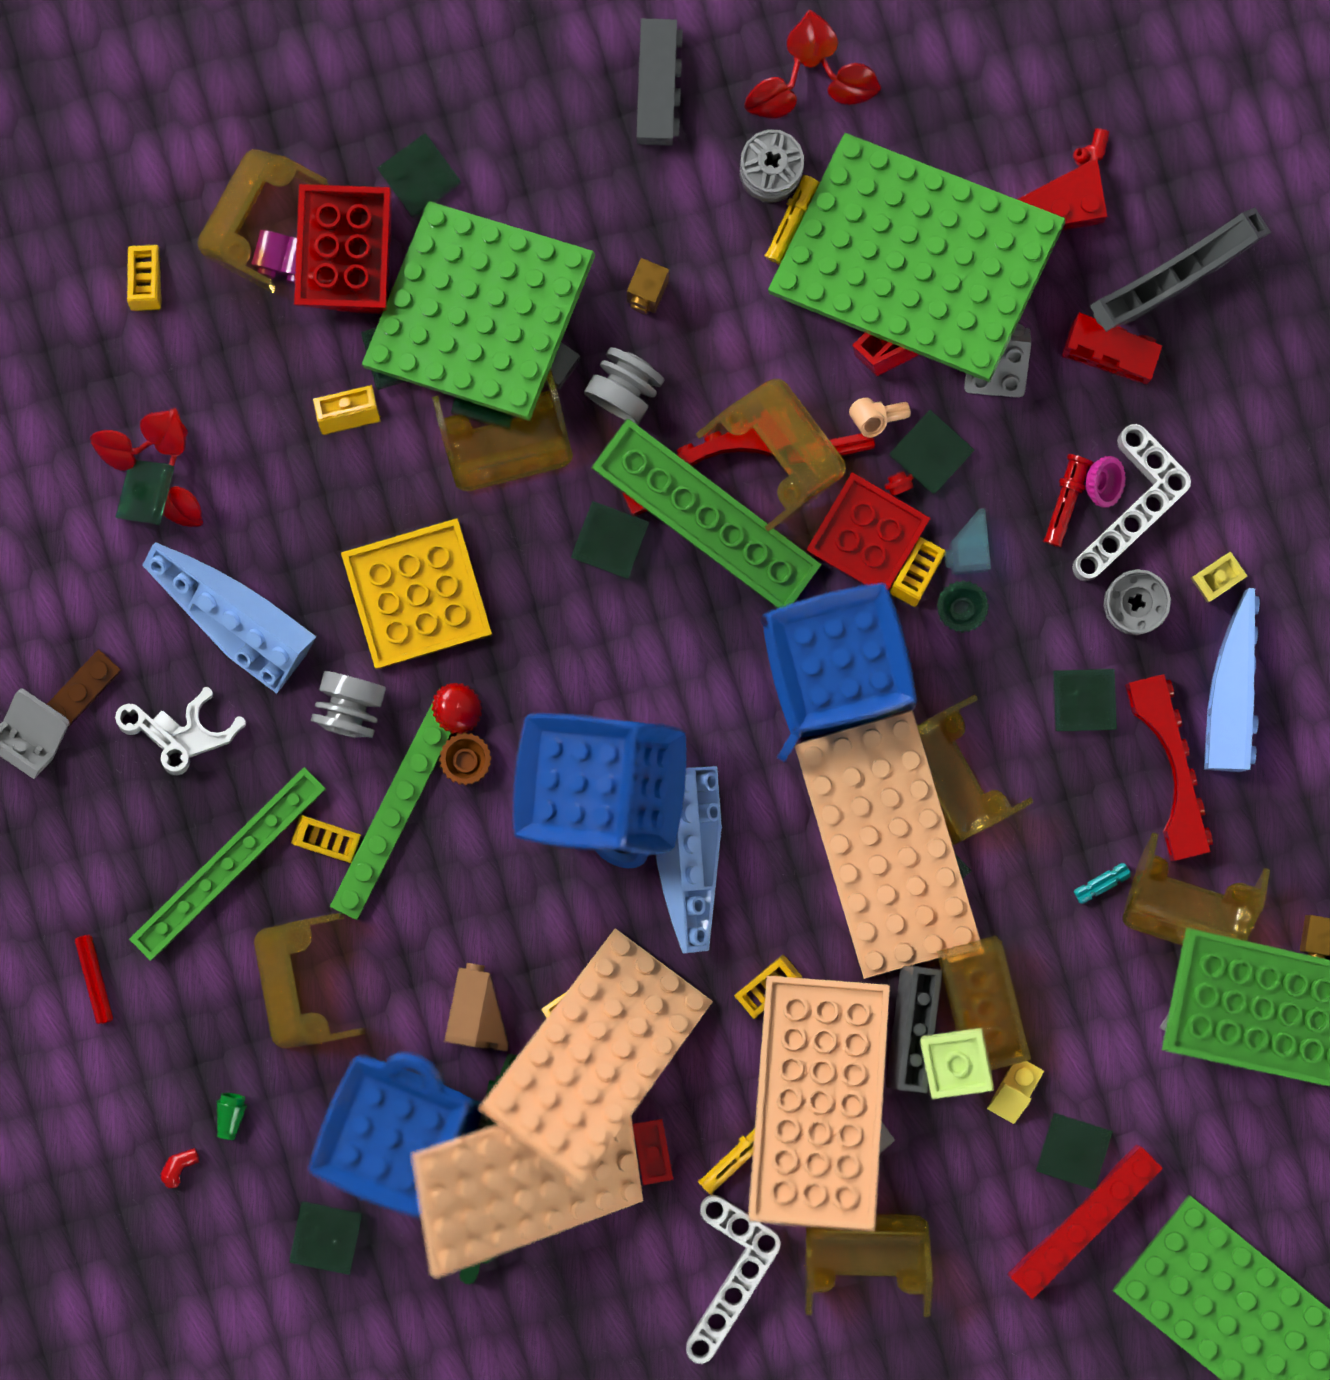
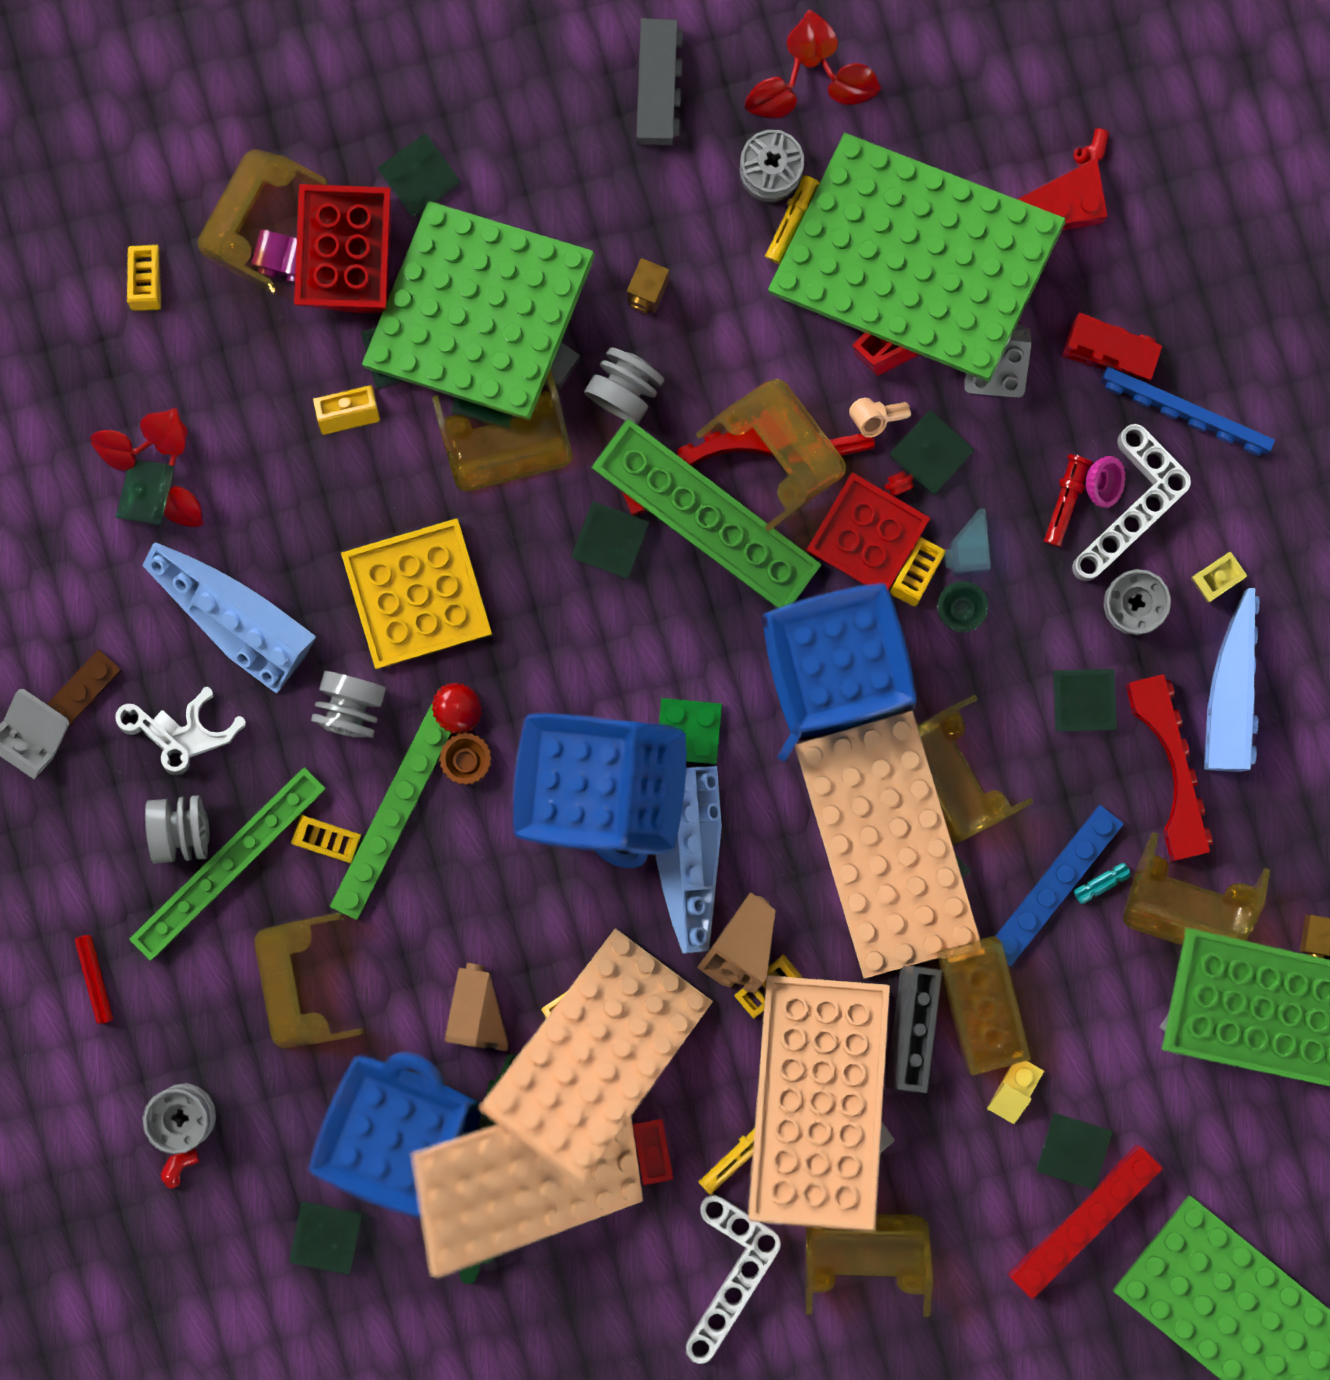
green cone [217,1093,247,1140] -> none
yellowish green plate [920,1028,994,1099] -> none
dark grey arch [1090,207,1271,331] -> none
none -> light grey wheel [143,1083,216,1154]
none -> light grey wheel [145,795,210,864]
none -> green plate [659,698,722,765]
none -> medium nougat slope [697,892,776,993]
none -> blue plate [986,805,1124,967]
none -> blue plate [1100,367,1275,456]

